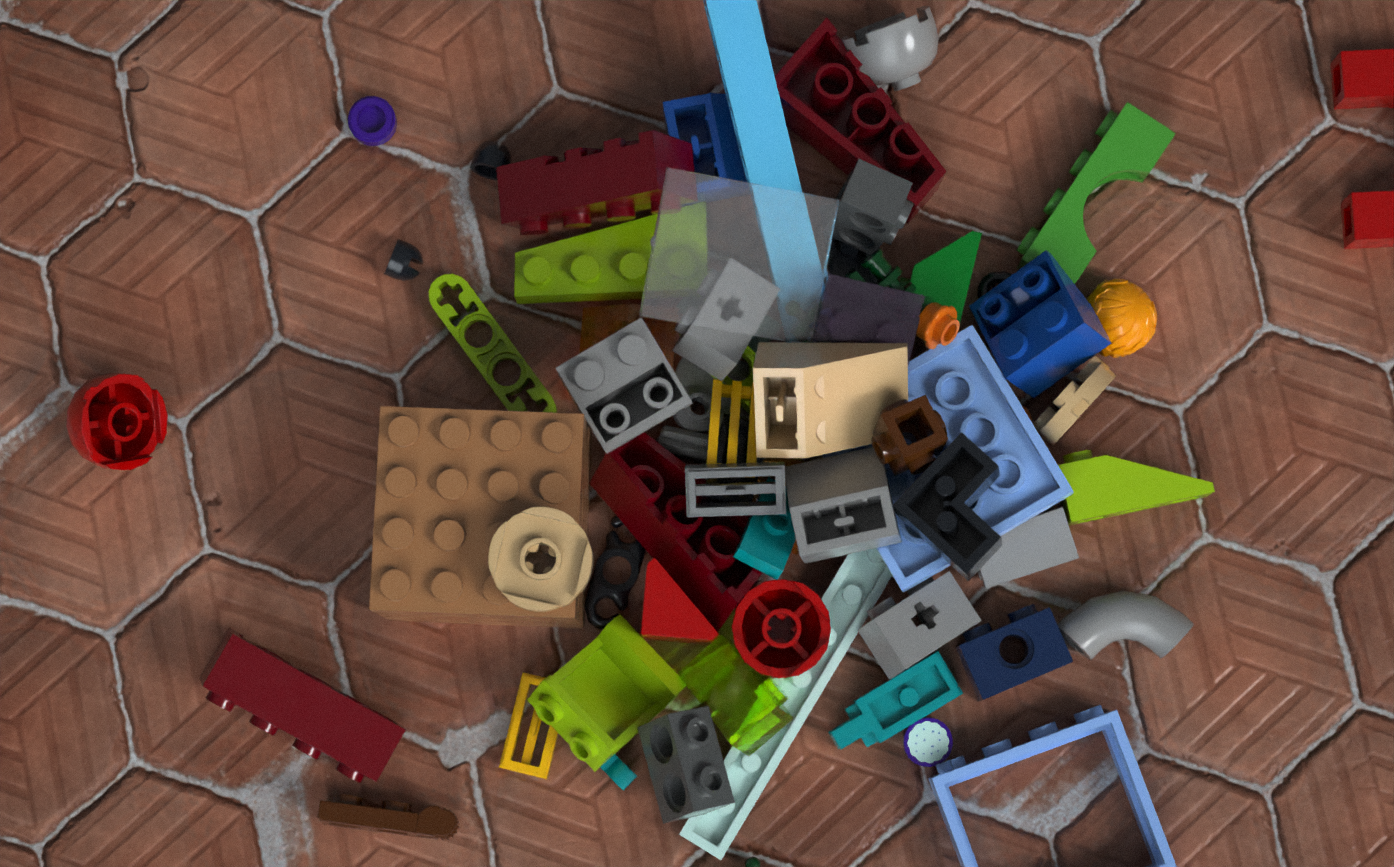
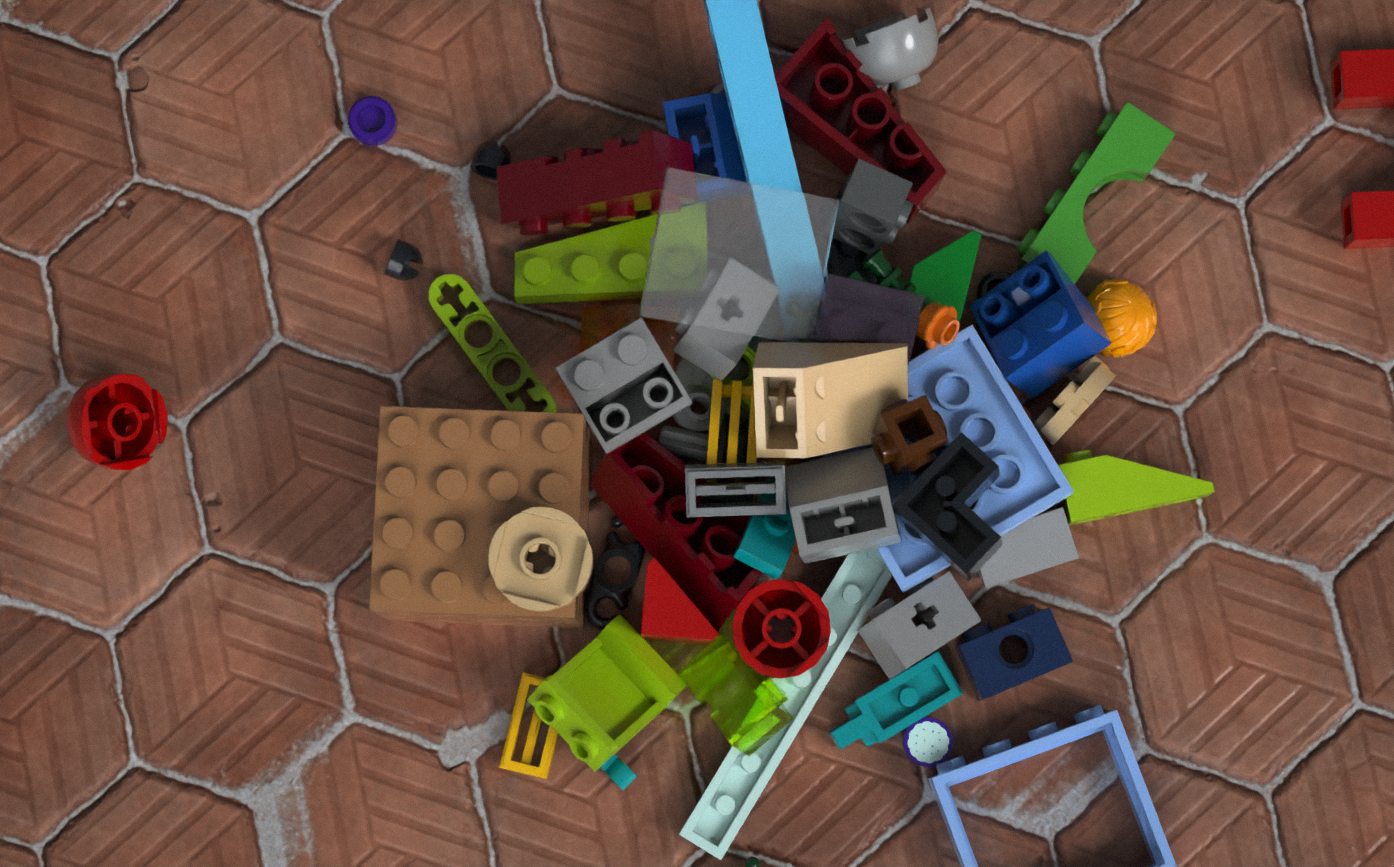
dark red wedge [199,628,406,783] -> none
reddish brown hinge [317,794,459,840] -> none
dark grey brick [638,706,735,824] -> none
light grey cylinder [1058,591,1194,661] -> none

